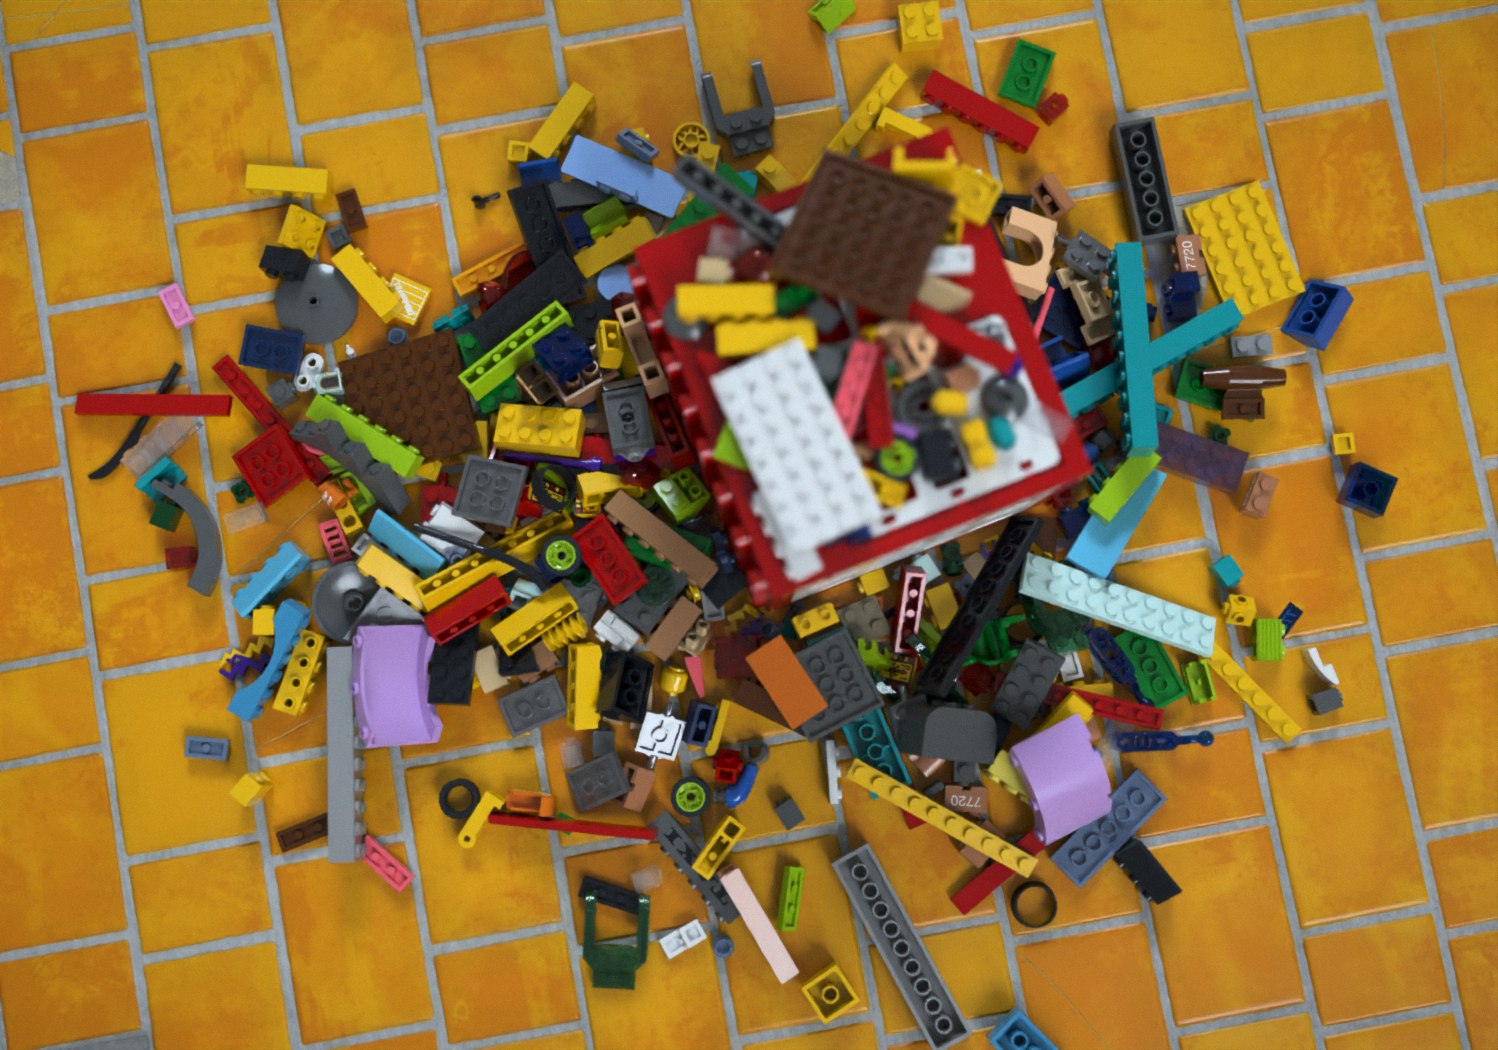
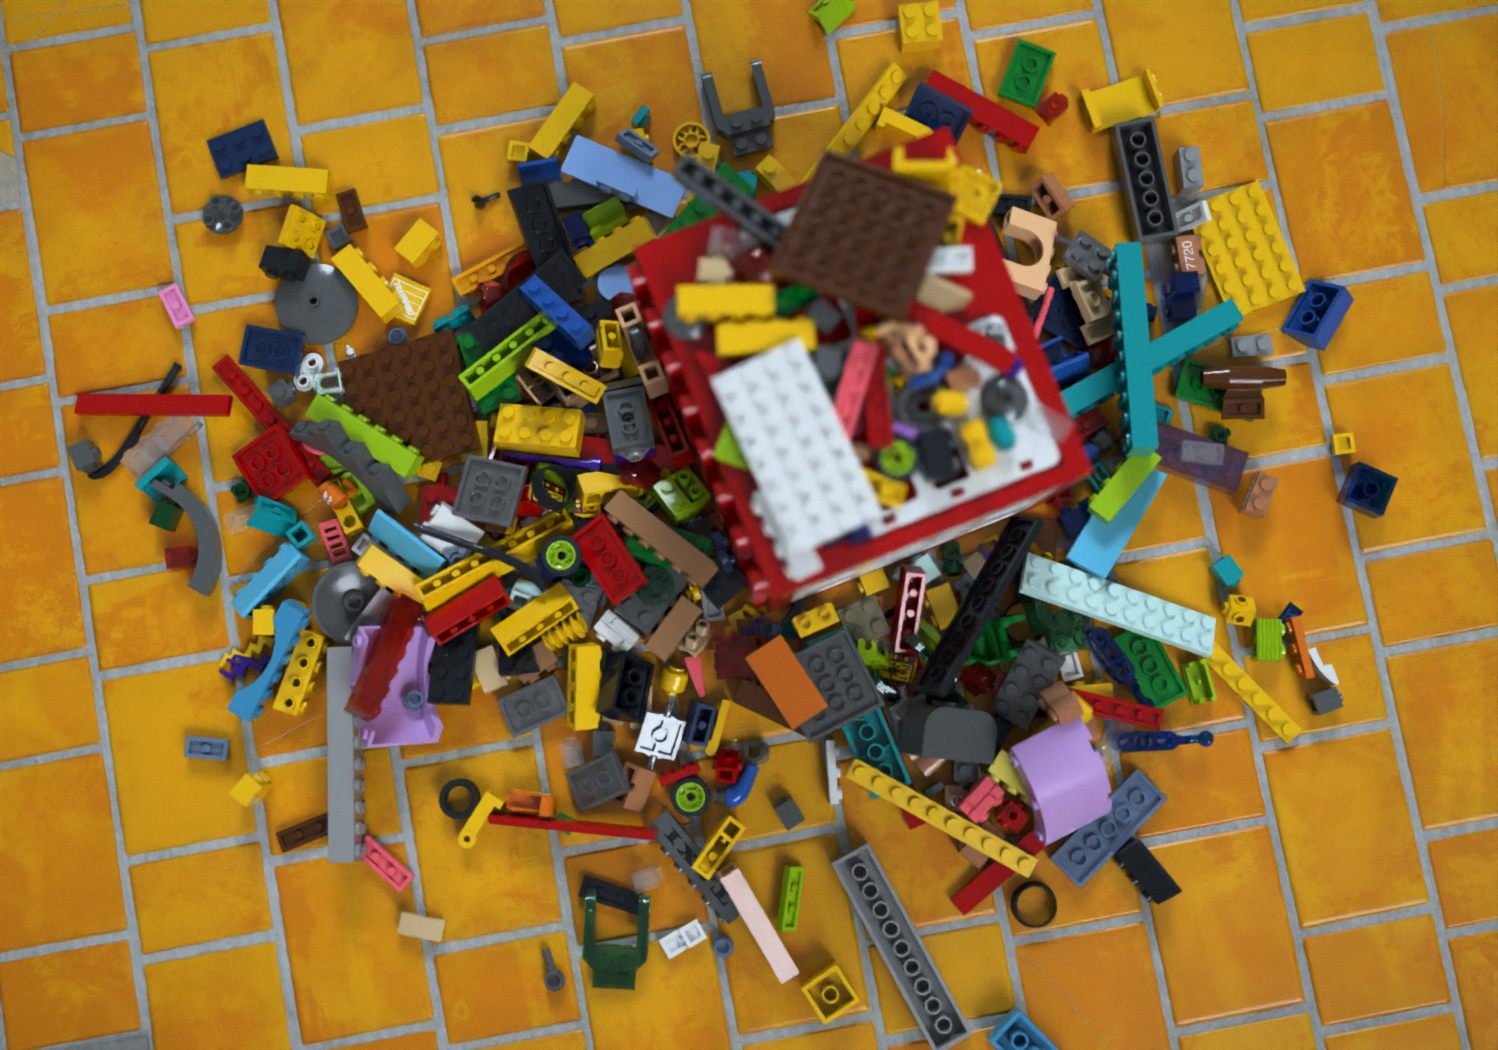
none -> dark grey brick [67,439,103,473]
none -> dark grey dish [202,195,244,234]
none -> dark blue plate [206,119,279,180]
none -> teal panel [247,495,297,538]
none -> teal brick [285,520,320,551]
none -> clear red brick [344,593,424,722]
none -> yellow brick [394,218,442,269]
none -> tan slope [397,911,445,942]
none -> sand blue plate [402,690,423,711]
none -> blue brick [520,274,595,351]
none -> yellow plate [525,347,607,404]
none -> dark grey plate [542,948,566,991]
none -> dark grey plate [628,326,648,361]
none -> teal plate [631,104,651,129]
none -> red plate [658,761,701,787]
none -> dark blue plate [904,82,974,145]
none -> blue piece [910,352,955,389]
none -> coral brick [956,774,1005,824]
none -> red brick [995,799,1030,833]
none -> nougat brick [1037,681,1084,726]
none -> yellow panel [1077,68,1164,134]
none -> light grey brick [1173,146,1204,194]
none -> white plate [1175,200,1212,235]
none -> clear plate [1179,440,1225,466]
none -> orange plate [1284,616,1315,679]

